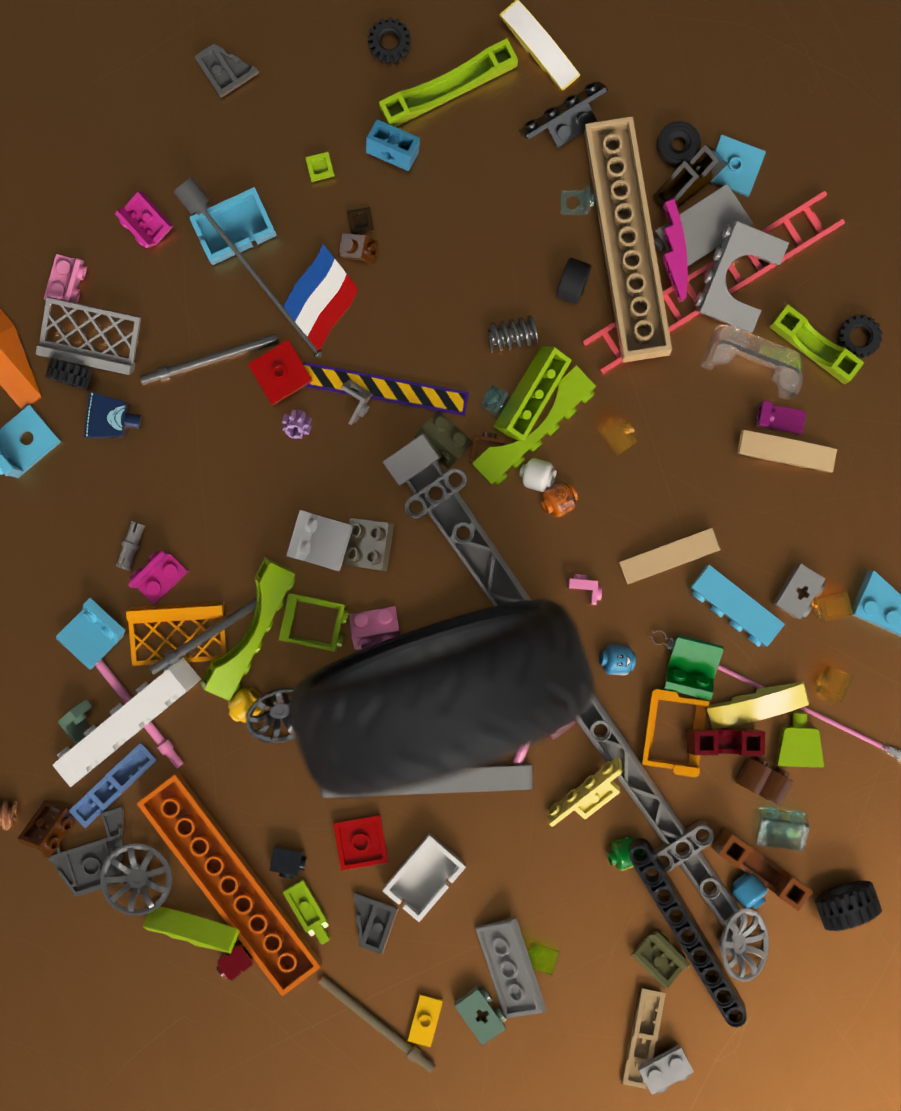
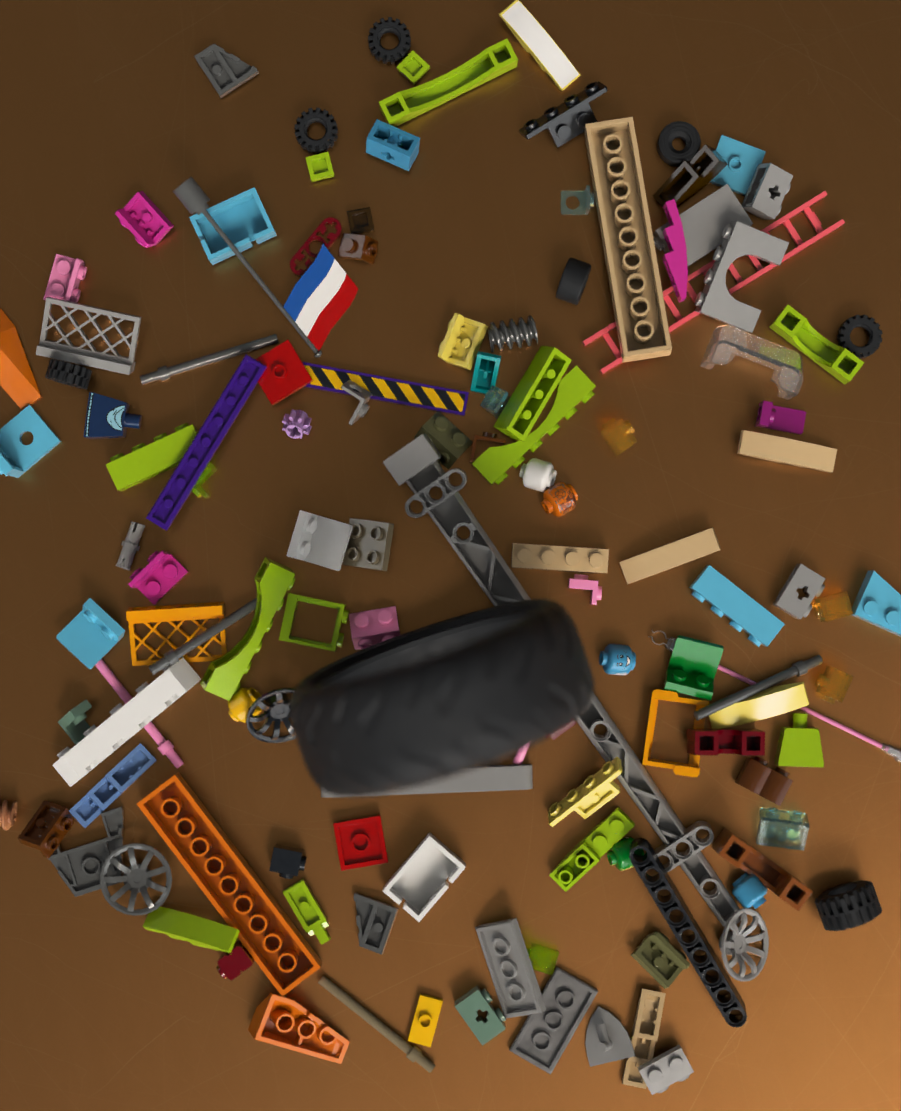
none -> lime brick [105,423,198,492]
none -> dark purple tile [146,354,267,531]
none -> clear neon green bracket [192,462,218,499]
none -> orange wedge [248,993,350,1064]
none -> dark red beam [290,217,342,277]
none -> black tyre [294,107,338,154]
none -> lime plate [396,50,430,85]
none -> light yellow bracket [438,313,488,371]
none -> teal slope [470,351,501,395]
none -> flat silver tile [509,966,598,1074]
none -> tan brick [511,543,609,573]
none -> lime slope [549,807,635,892]
none -> light grey shield [585,1006,635,1067]
none -> dark grey bar [693,655,823,721]
none -> light grey brick [742,163,793,220]

